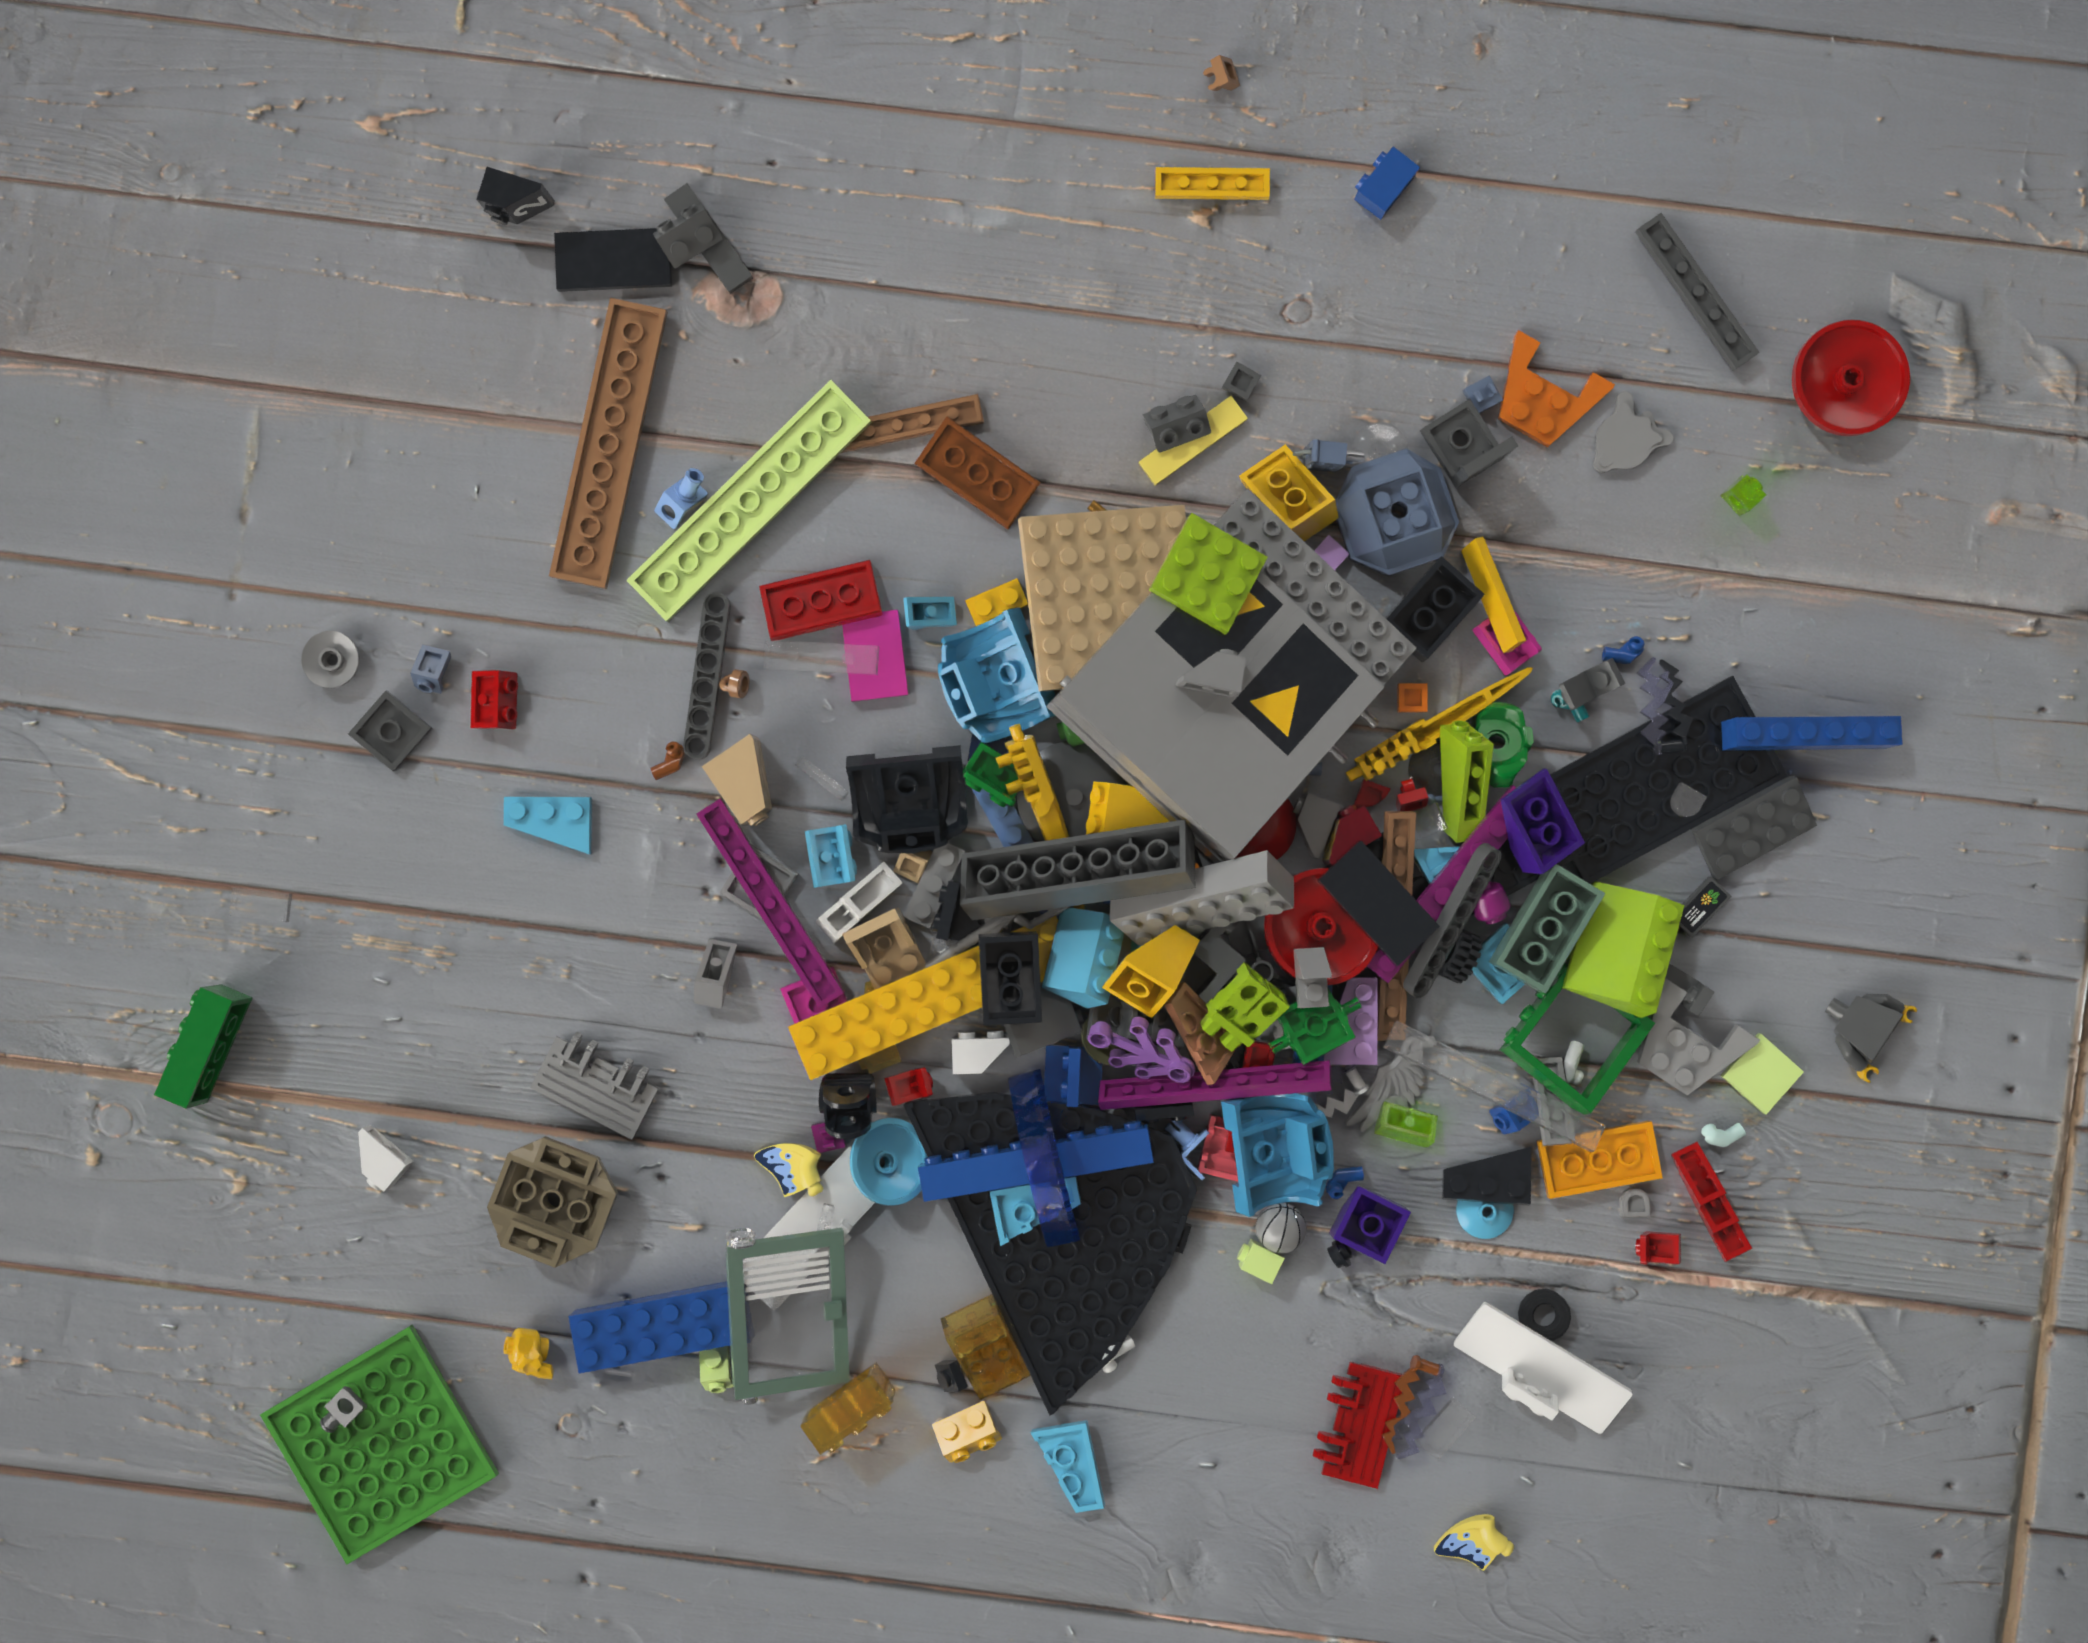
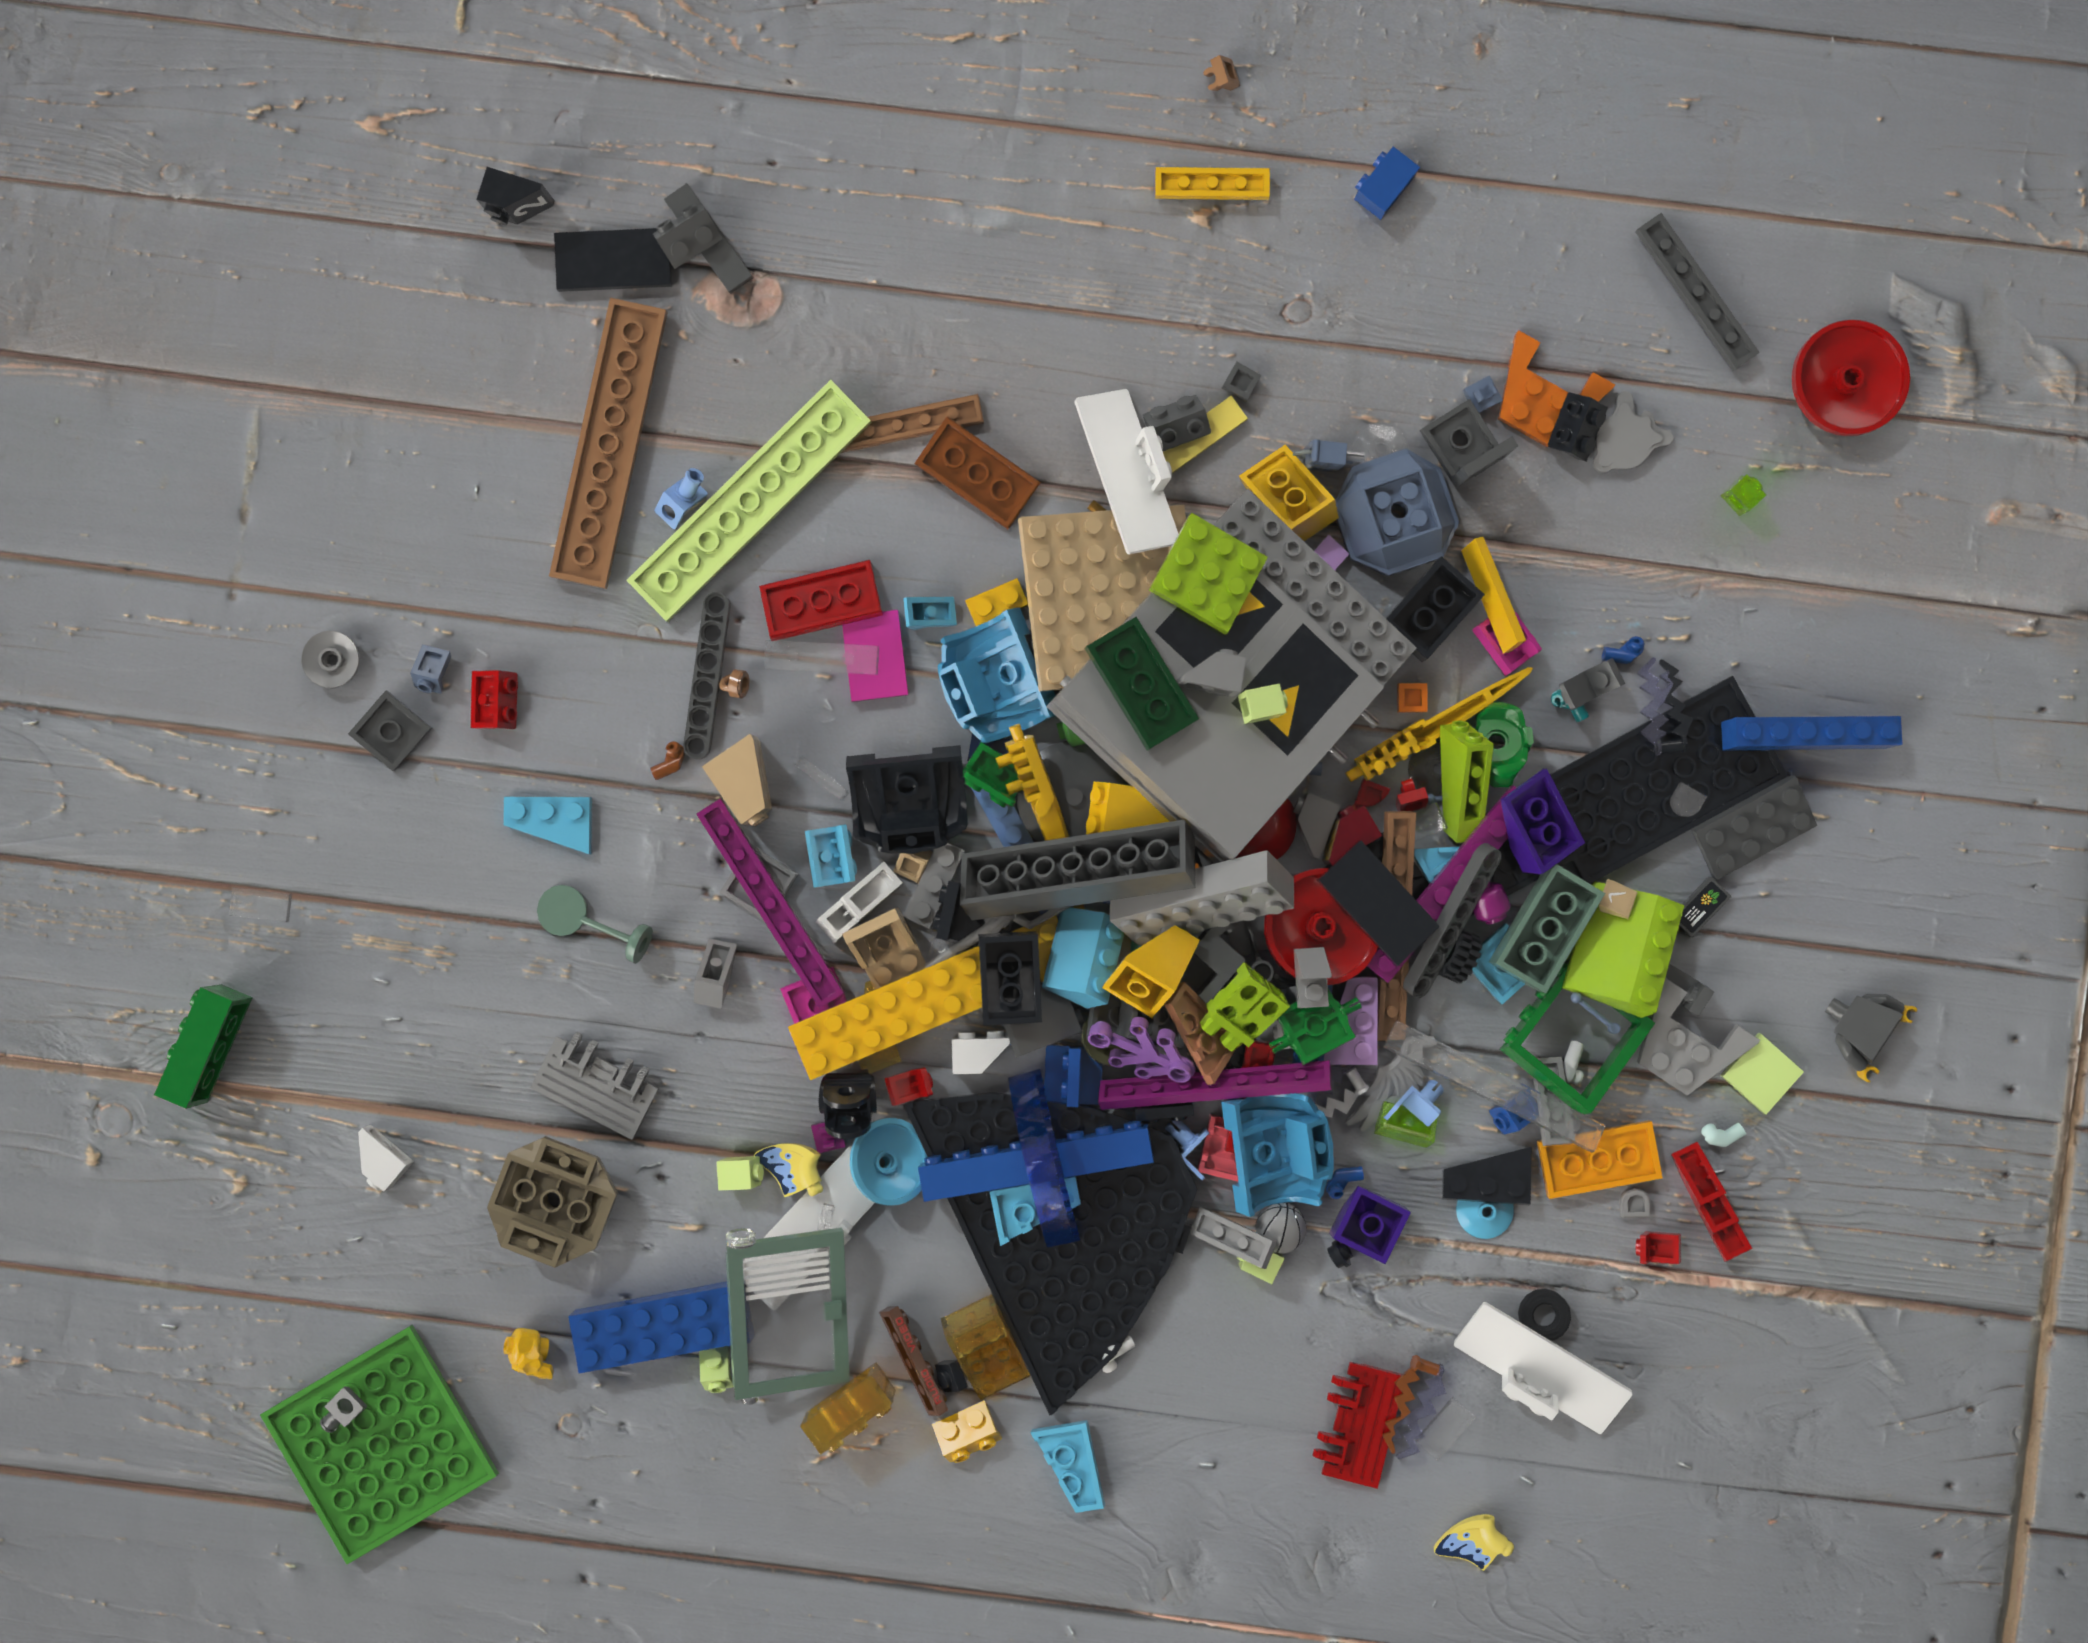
none -> sand green piece [537,885,653,964]
none -> yellowish green brick [717,1156,764,1190]
none -> reddish brown plate [879,1306,949,1416]
none -> white bracket [1075,389,1179,555]
none -> dark green plate [1084,616,1199,751]
none -> light grey plate [1189,1207,1277,1269]
none -> yellowish green brick [1238,683,1288,724]
none -> light blue bracket [1384,1080,1444,1126]
none -> black bracket [1548,392,1608,462]
none -> sand blue hinge [1571,992,1621,1034]
none -> tan slope [1599,879,1637,919]

